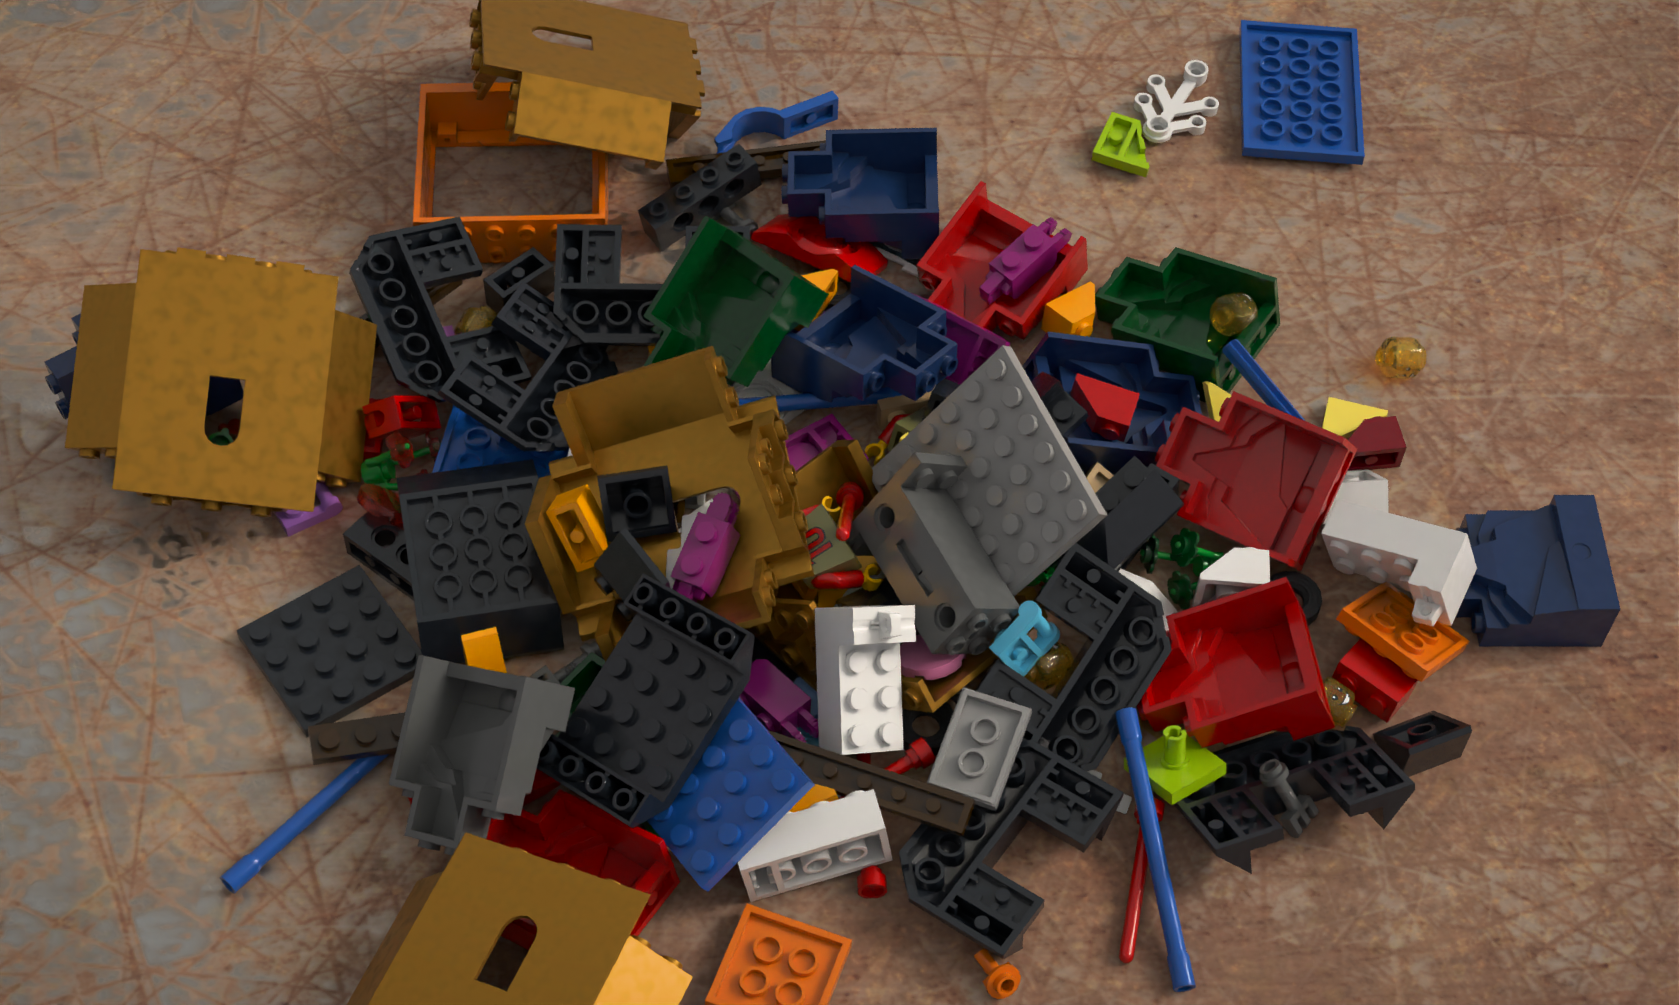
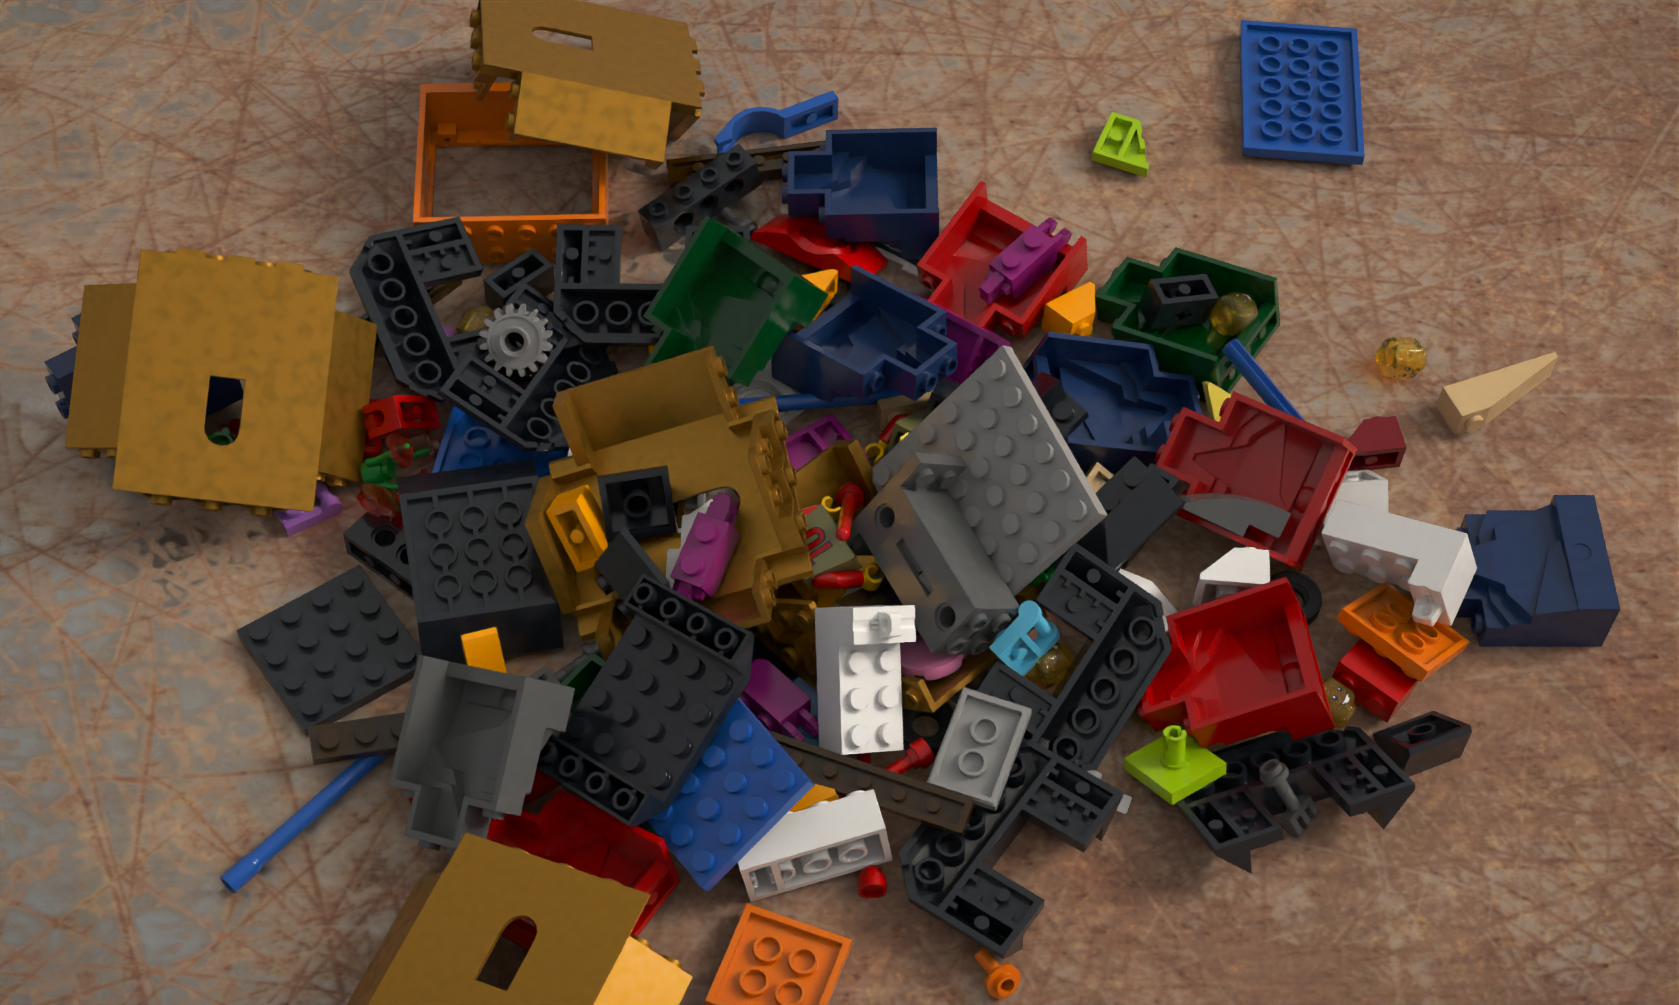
red slope [1070,373,1140,442] -> none
blue piece [1115,707,1196,992] -> none
red piece [1119,797,1165,963] -> none
white plant [1134,60,1219,143] -> none
dark green plant [1140,528,1224,610] -> none
light yellow tile [1322,397,1388,439] -> none
none -> light grey gear [479,303,553,377]
none -> black brick [1138,274,1219,329]
none -> dark grey slope [1179,493,1291,538]
none -> tan slope [1436,352,1558,436]

